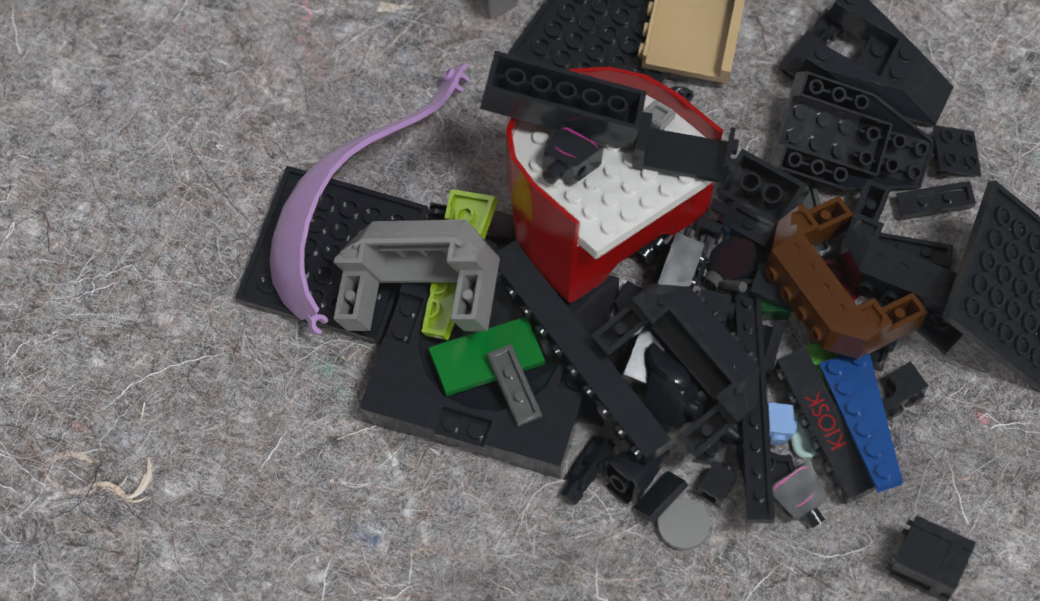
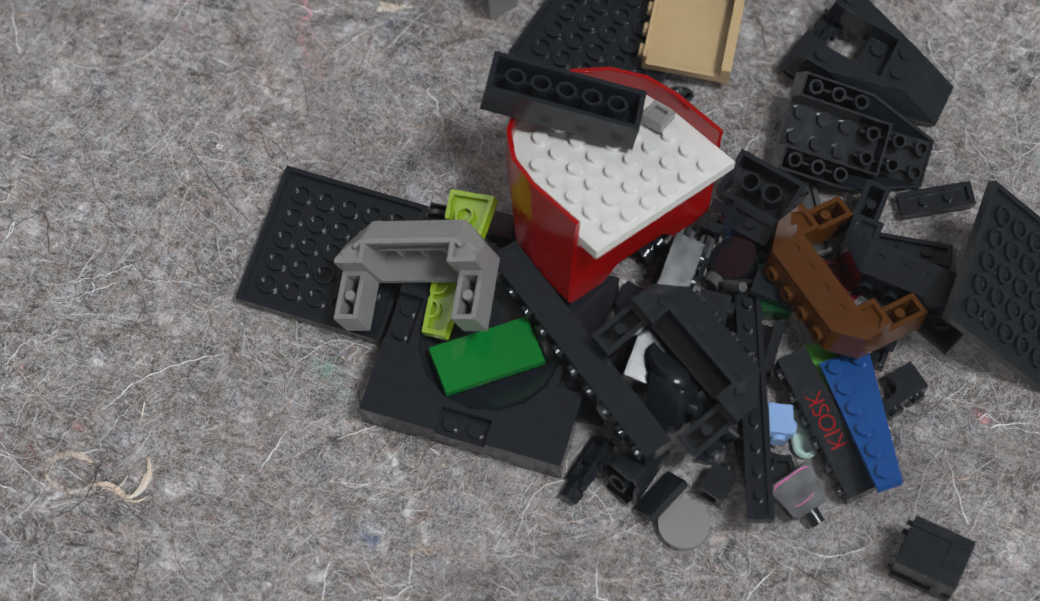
lavender panel [270,62,470,335] -> none
dark grey tile [486,344,542,427] -> none
black torso [542,123,604,185] -> none
black panel [632,112,739,184] -> none
black hinge [930,125,982,179] -> none

